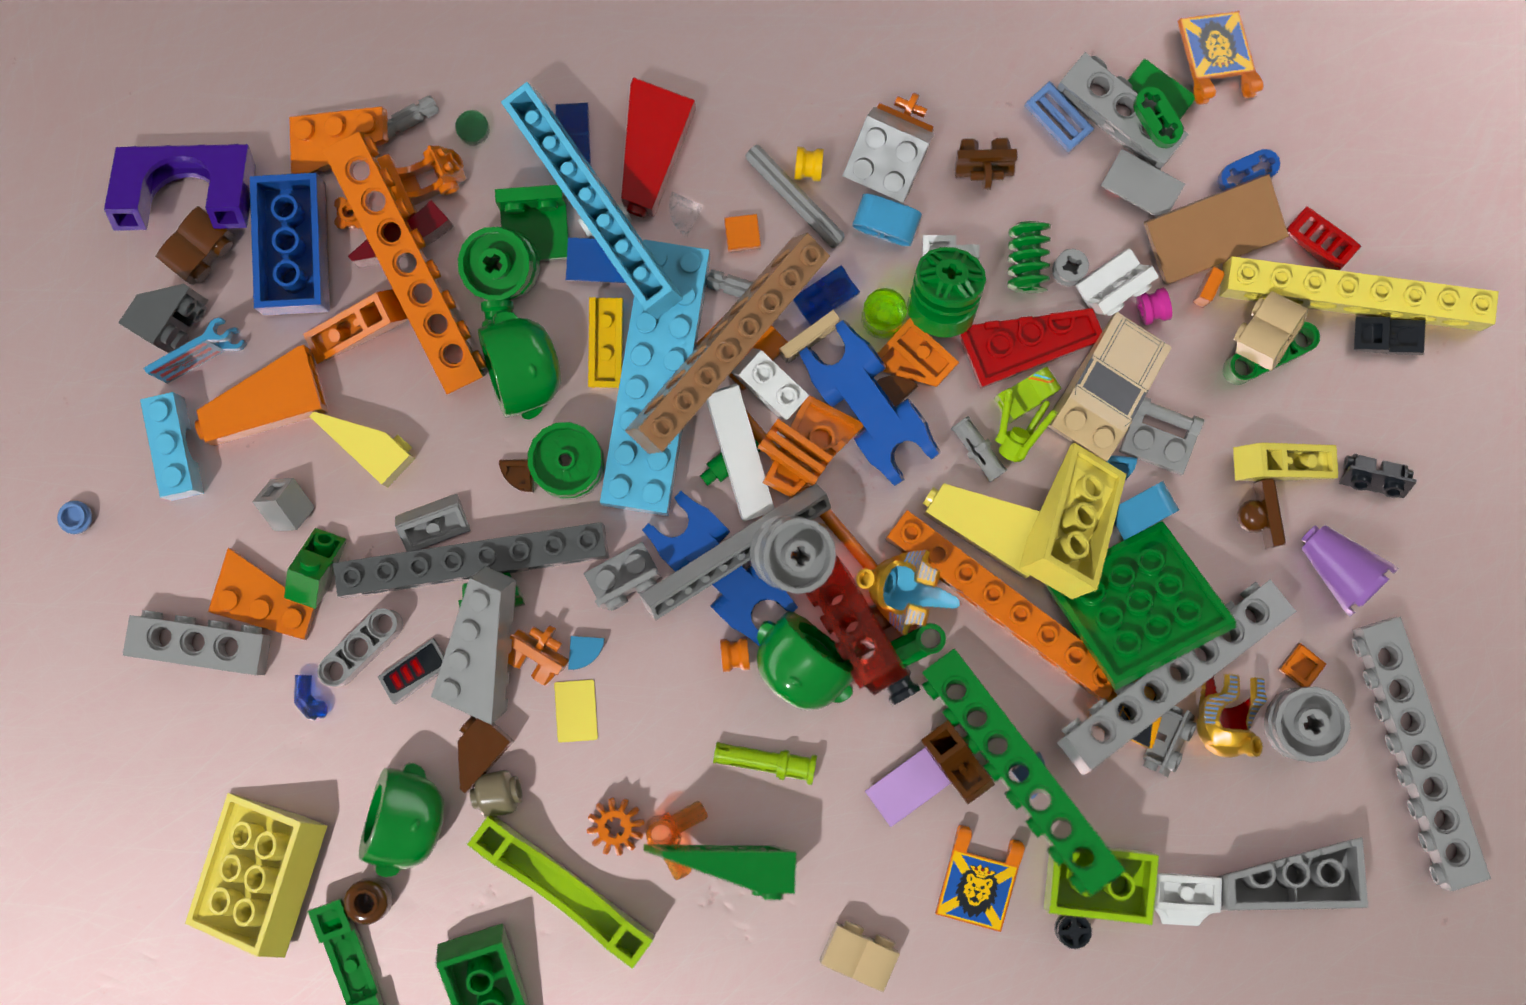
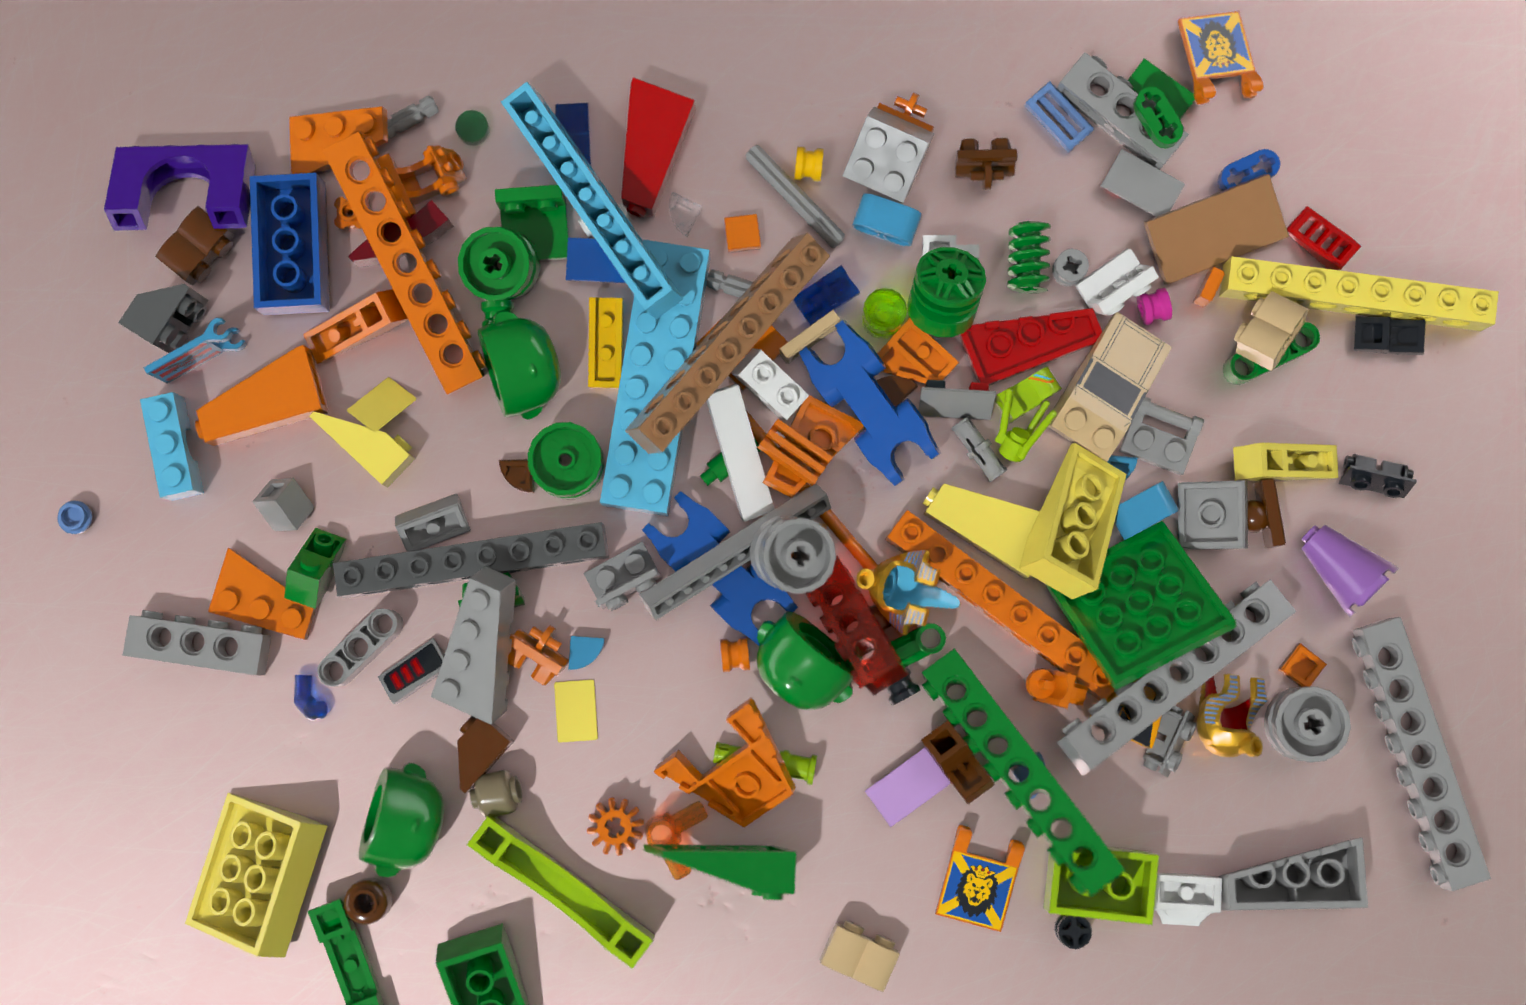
none -> light yellow sticker [347,377,417,432]
none -> orange wing [654,697,796,828]
none -> light grey piece [918,380,996,420]
none -> orange hips [1026,668,1088,709]
none -> light grey tile [1178,480,1248,550]

